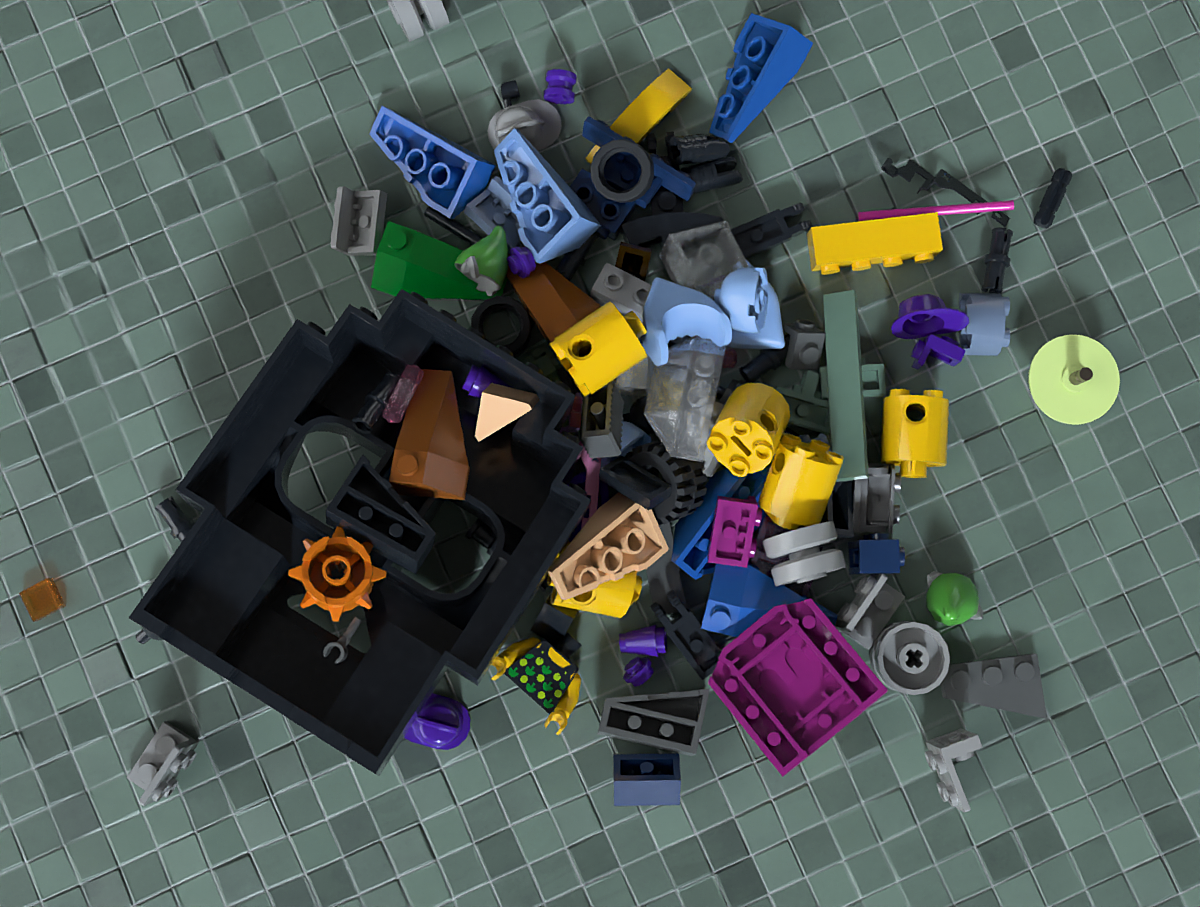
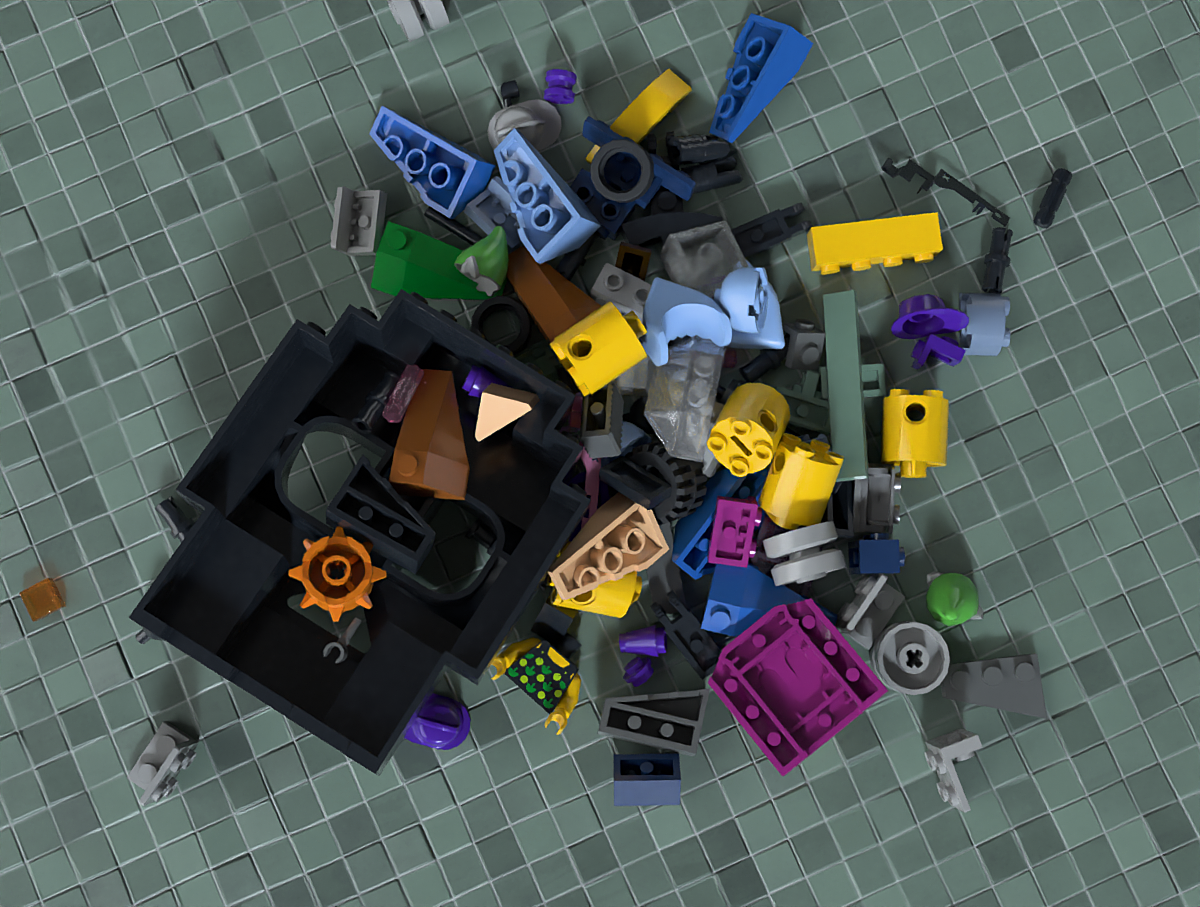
dark purple plate [507,246,536,278] -> none
dark pink axle [858,200,1014,221] -> none
yellowish green piece [1028,335,1120,425] -> none

